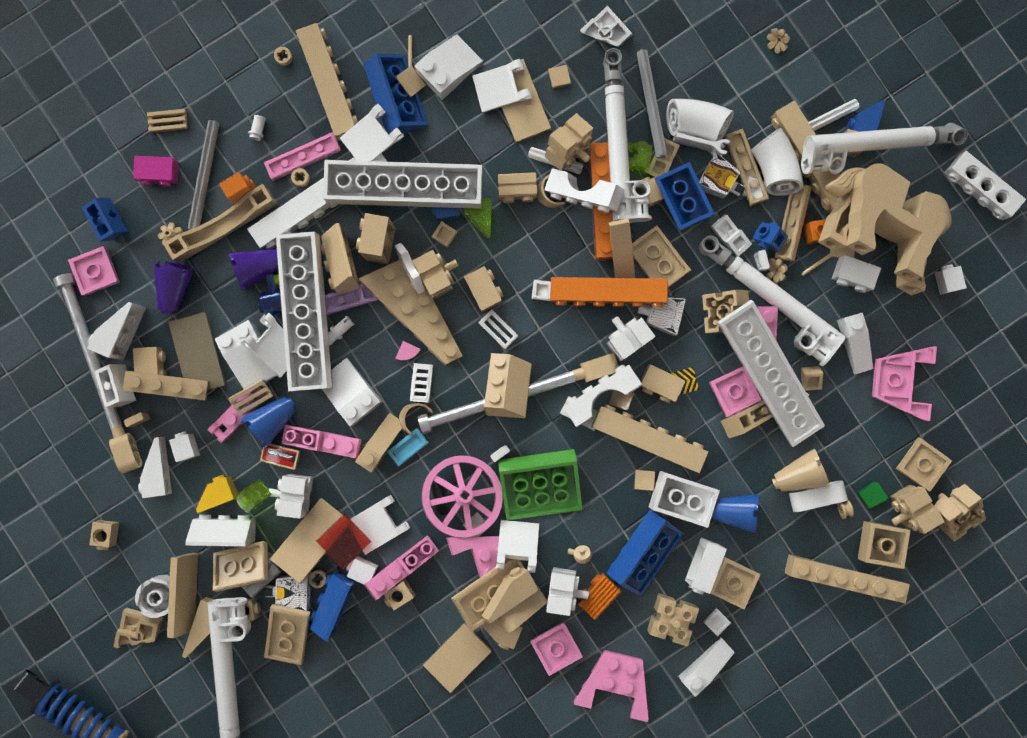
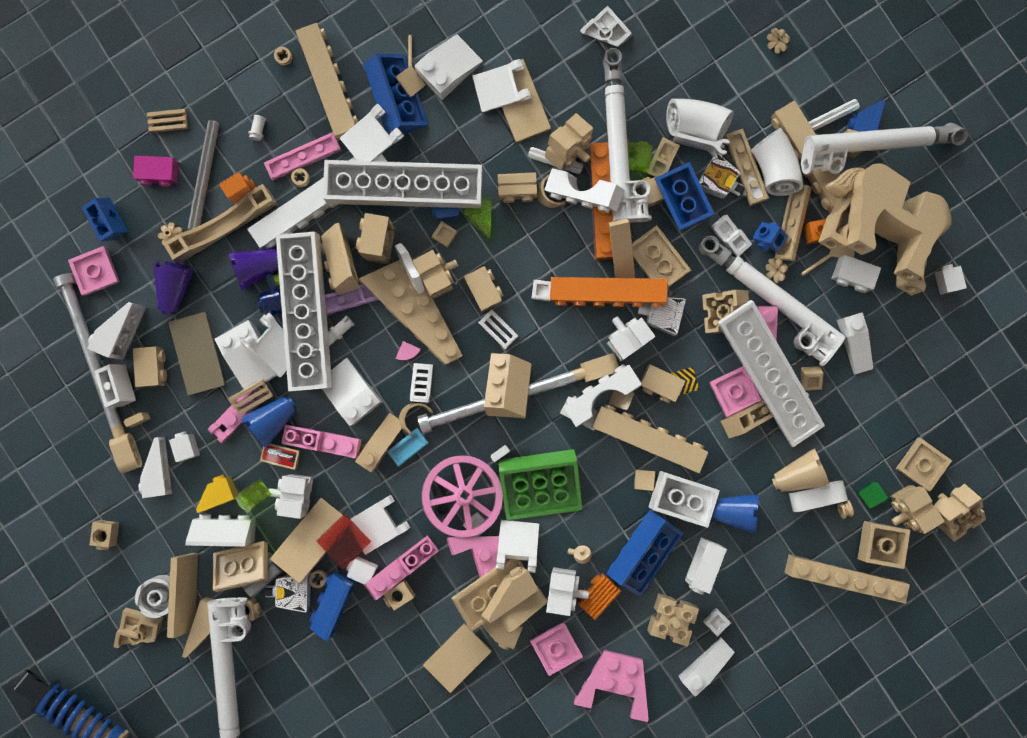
tan brick [123,371,209,400] -> none
tan tile [264,604,311,665] -> none
tan tile [548,65,571,89] -> none
light grey axle [637,49,667,158] -> none
tan plate [710,557,761,609] -> none
white tile [754,250,770,272] -> none
bright pink wing [872,346,937,421] -> none
white brick [944,151,1026,220] -> none

